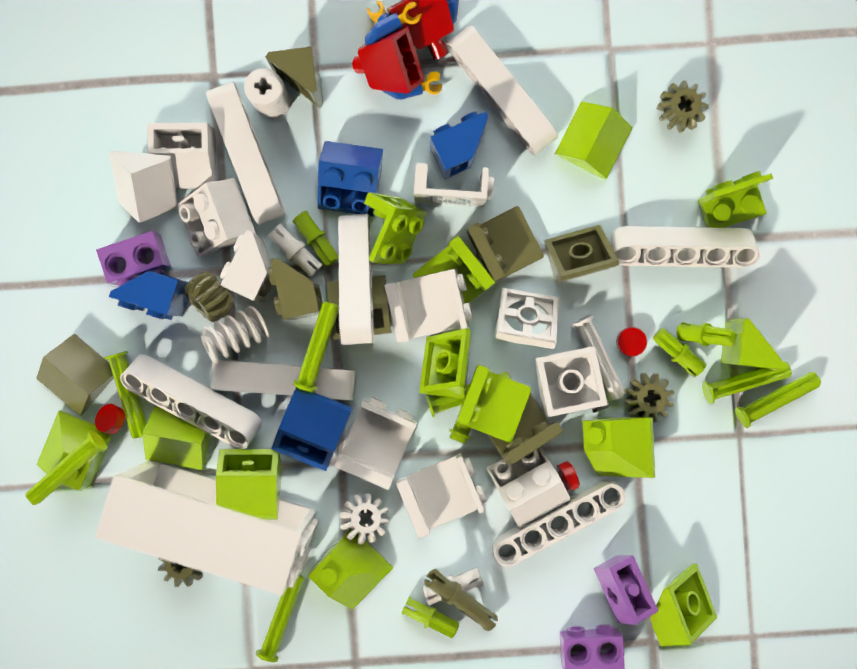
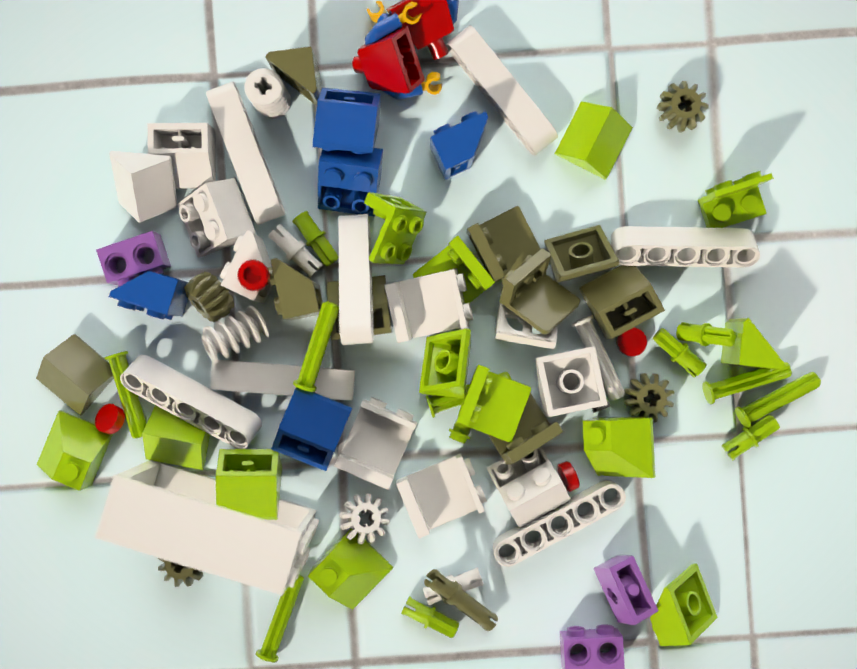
lime axle [25,431,107,505] -> none
white panel [414,163,494,207] -> none
none -> red tile [237,260,270,291]
none -> blue slope [313,87,381,154]
none -> olive bracket [499,248,580,334]
none -> olive slope [579,265,665,339]
none -> lime axle [721,415,780,461]

